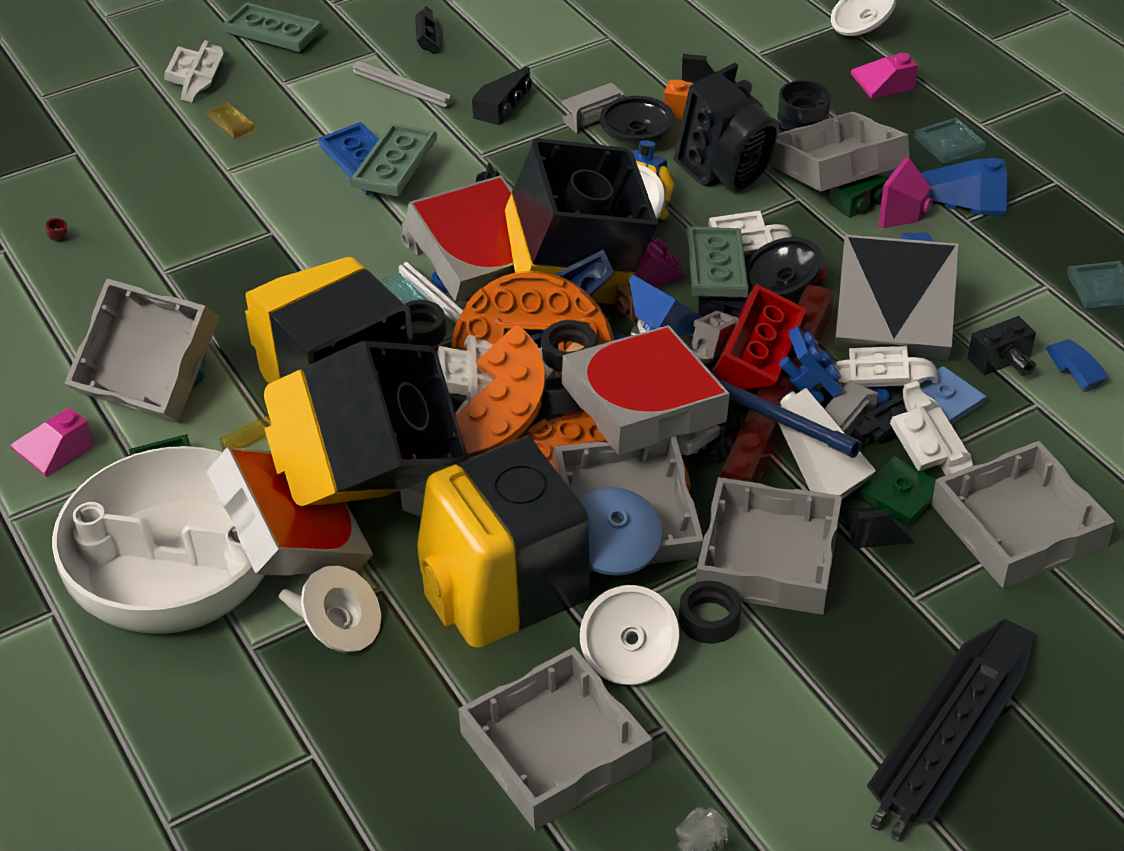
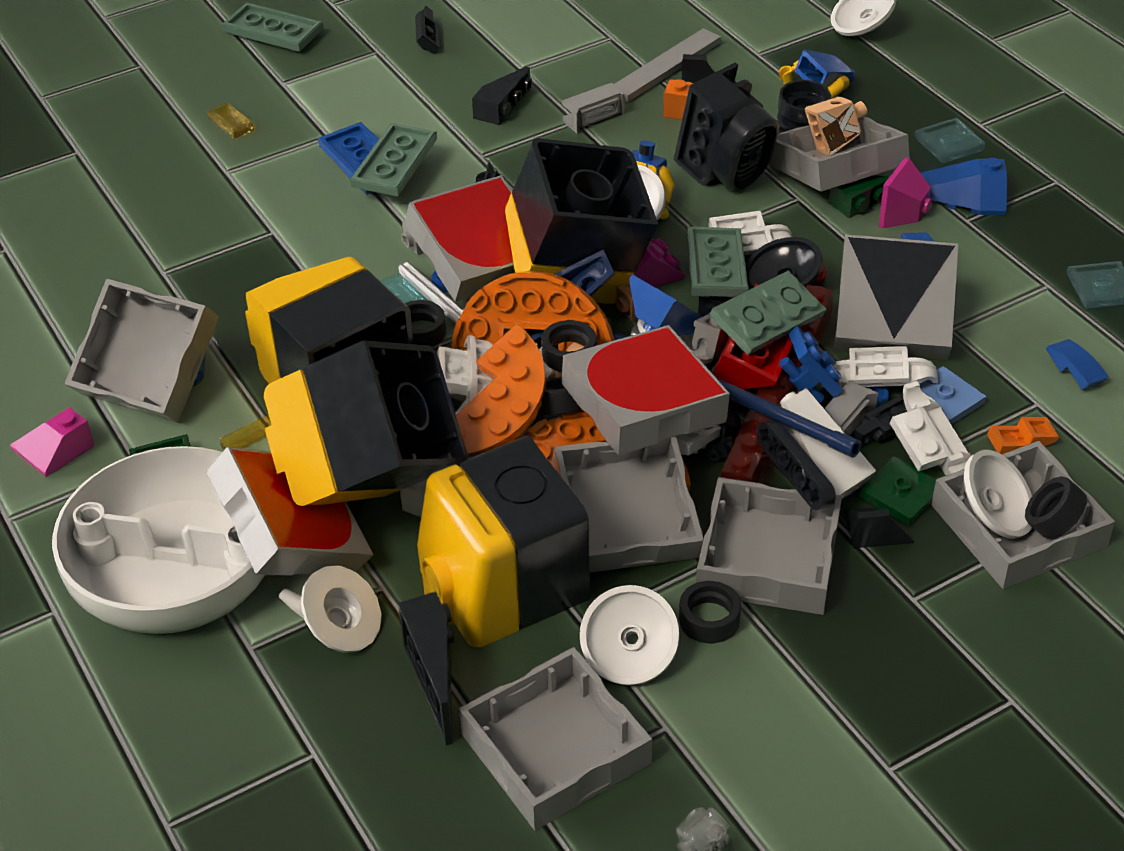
dark red hinge [46,218,67,241] -> none
white plate [164,40,224,103] -> none
light grey axle [353,61,452,108] -> none
medium blue dish [579,487,662,576] -> none
black dish [600,96,674,144] -> none
dark pink slope [851,53,918,99] -> none
black hinge [867,619,1035,842] -> none
black brick [967,316,1036,377] -> none
none -> black slope [398,591,454,745]
none -> light grey tile [614,28,721,102]
none -> sand green piece [709,271,827,355]
none -> black beam [756,420,836,510]
none -> blue torso [779,50,855,99]
none -> light nougat torso [805,97,867,156]
none -> white dish [964,450,1032,539]
none -> orange slope [987,417,1059,455]
none -> black tyre [1025,476,1087,538]

